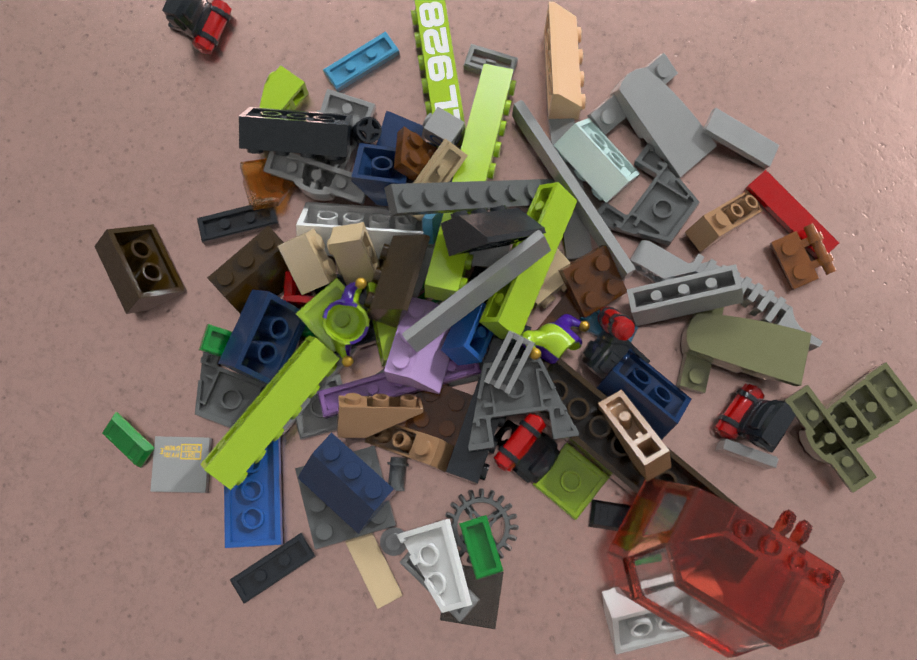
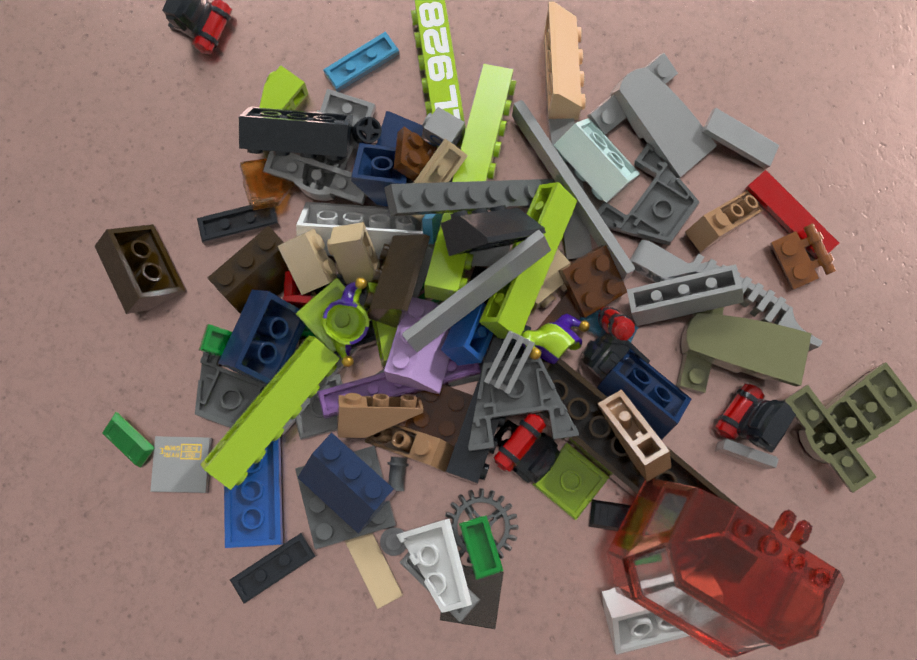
light grey tile [463,44,518,75] -> none

